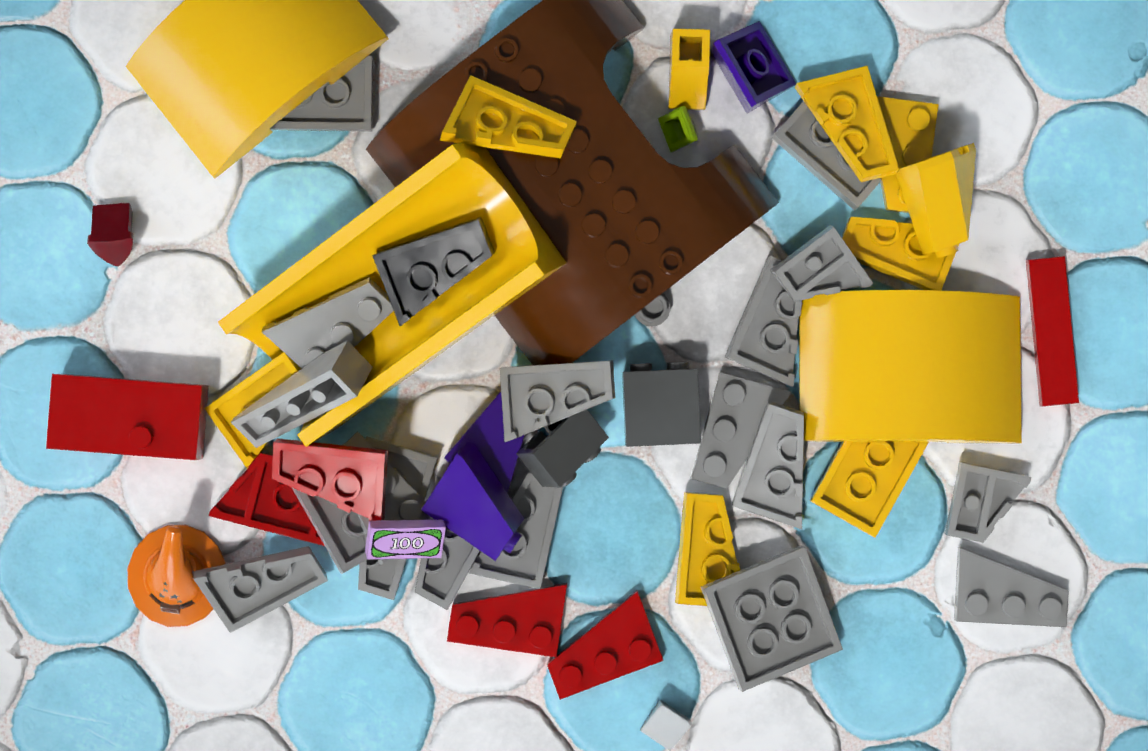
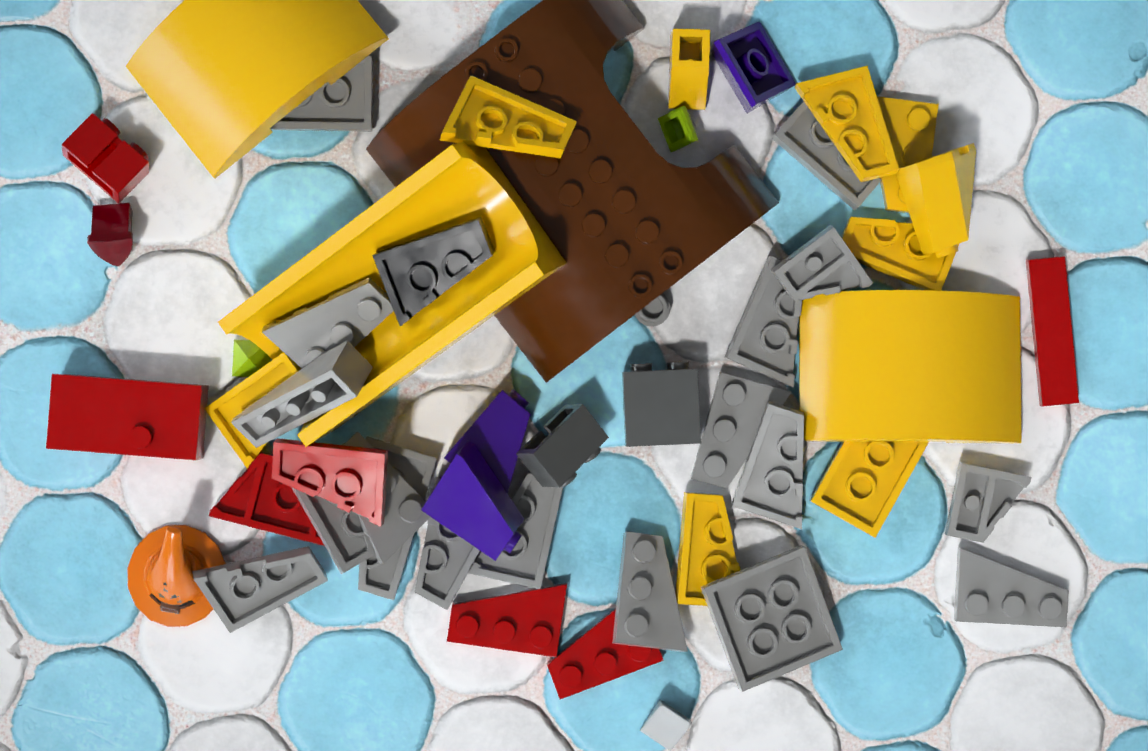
lavender tile [365,520,446,560] -> none
light grey wing [500,360,615,442] -> none
none -> red piece [61,113,149,204]
none -> lime slope [232,339,271,377]
none -> light grey wing [612,532,688,652]

